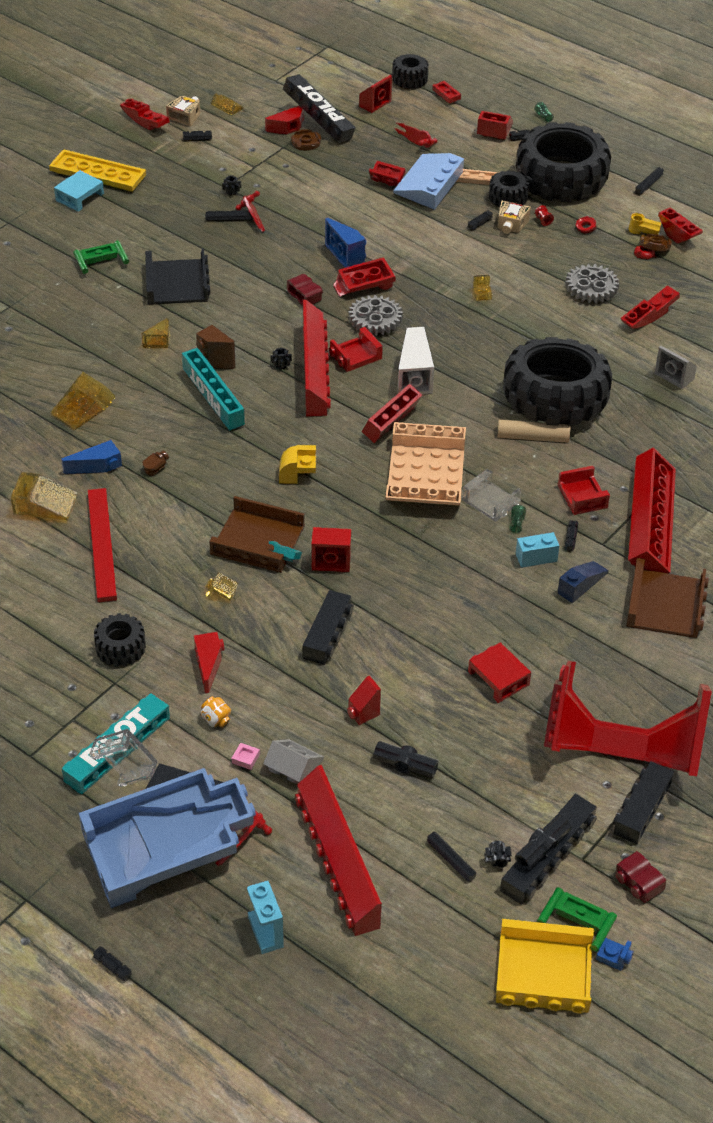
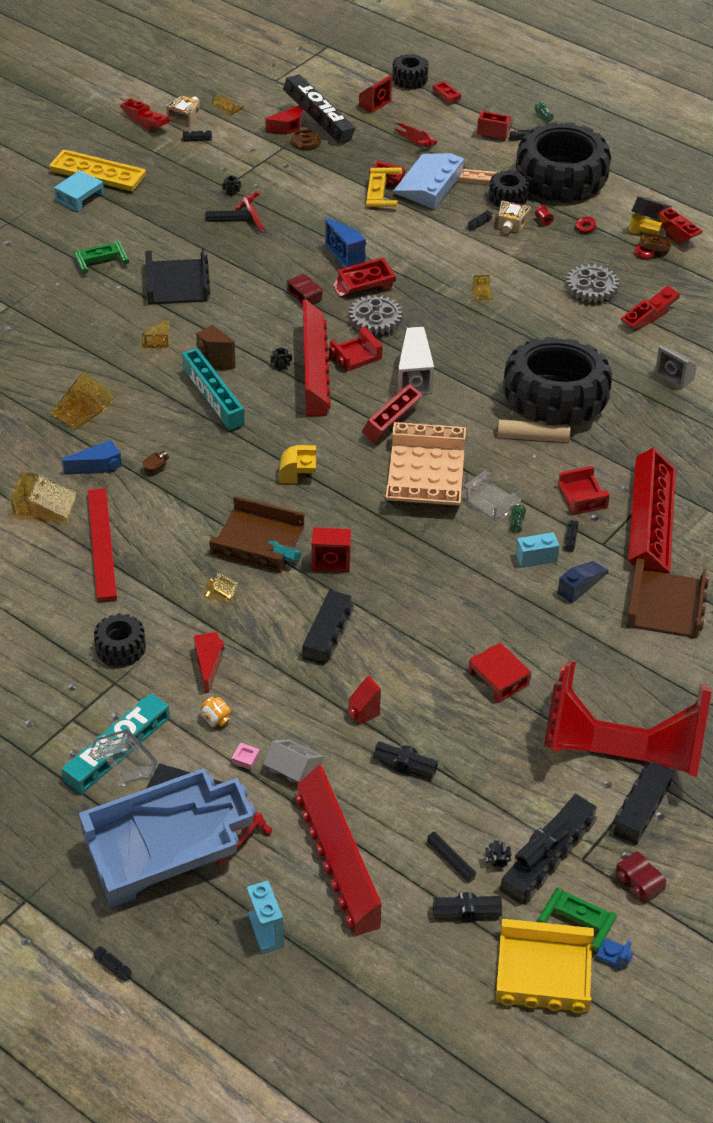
black axle [635,167,664,195] -> none
none -> yellow plate [366,168,402,207]
none -> black piece [433,892,502,922]
none -> black slope [632,196,672,220]

